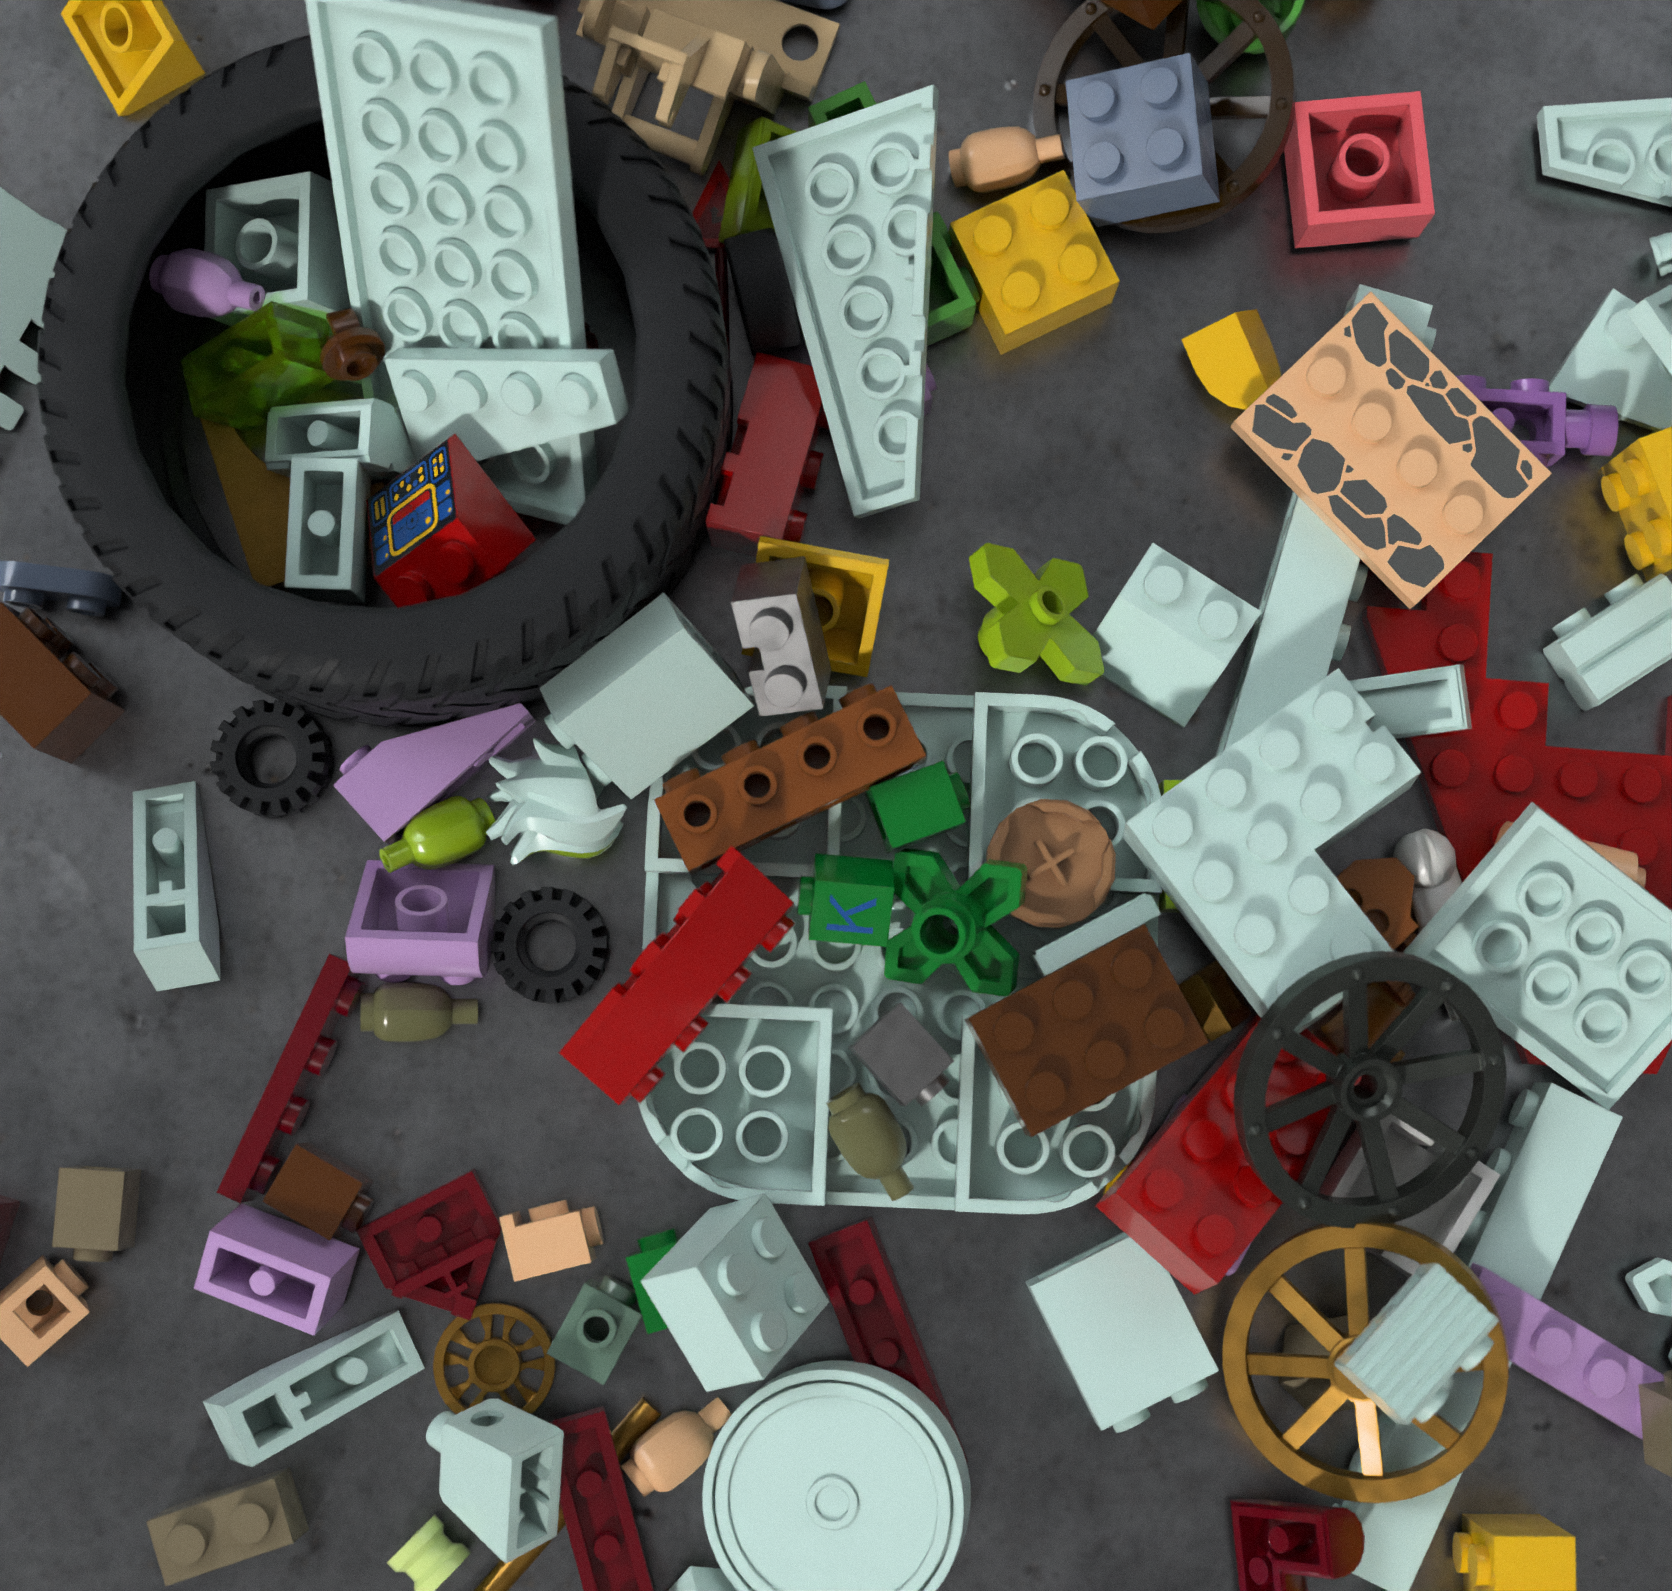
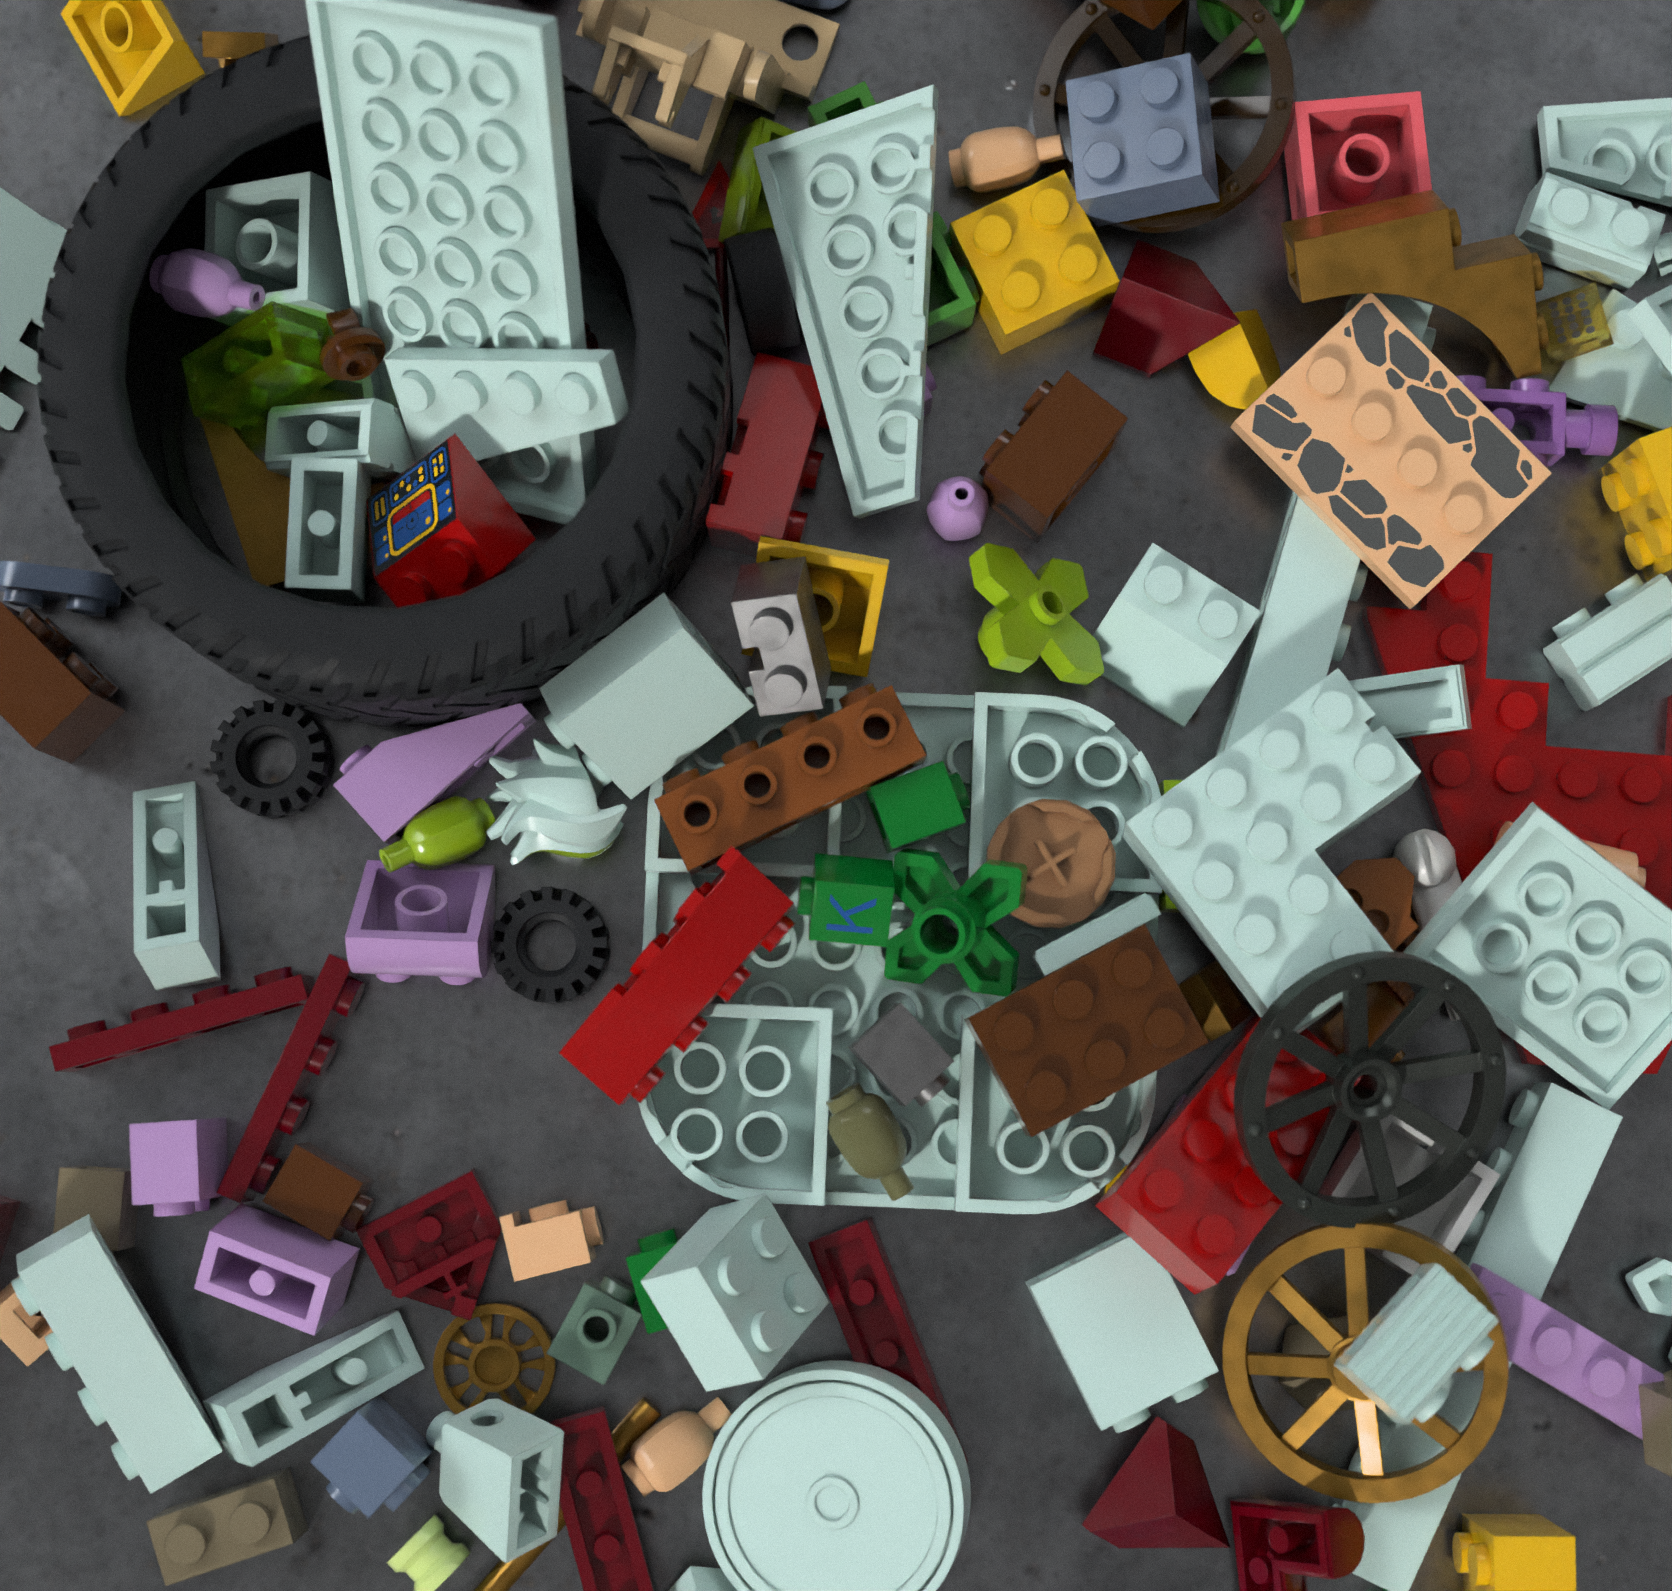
olive plant [360,982,478,1042] -> none
none -> light aqua brick [11,1214,222,1494]
none -> dark red plate [49,966,315,1072]
none -> lavender brick [129,1118,228,1217]
none -> pearl gold tile [202,31,278,66]
none -> sand blue brick [310,1395,435,1518]
none -> lavender plant [926,476,989,541]
none -> reddish brown brick [979,370,1128,544]
none -> dark red slope [1081,1416,1231,1548]
none -> dark red slope [1092,239,1241,377]
none -> pearl gold arch [1281,190,1549,379]
none -> light aqua brick [1514,172,1666,292]
none -> clear yellow tile [1536,282,1614,365]

